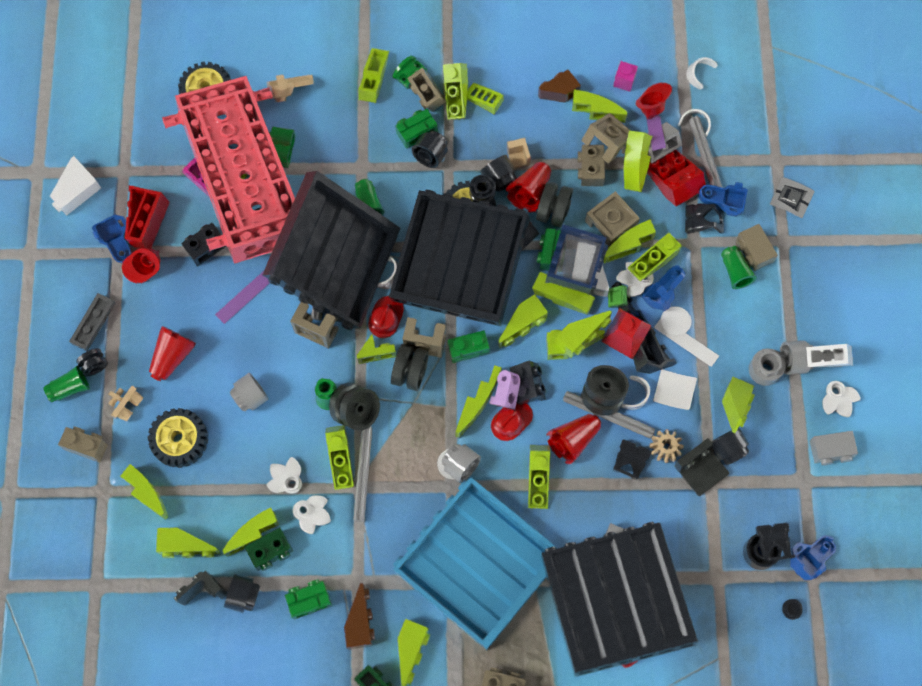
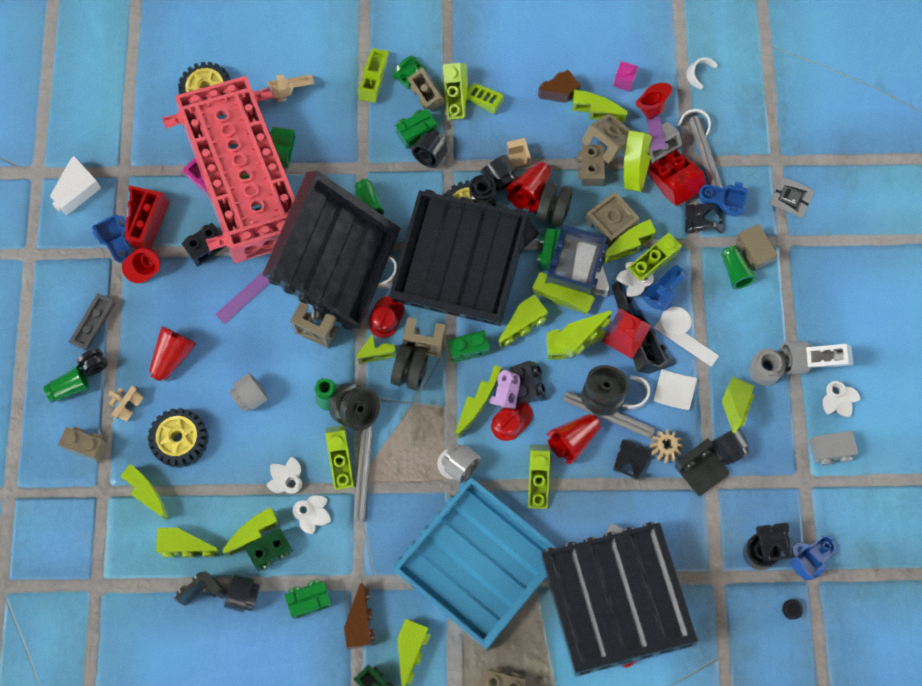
bright green tile [608,285,627,308] -> none

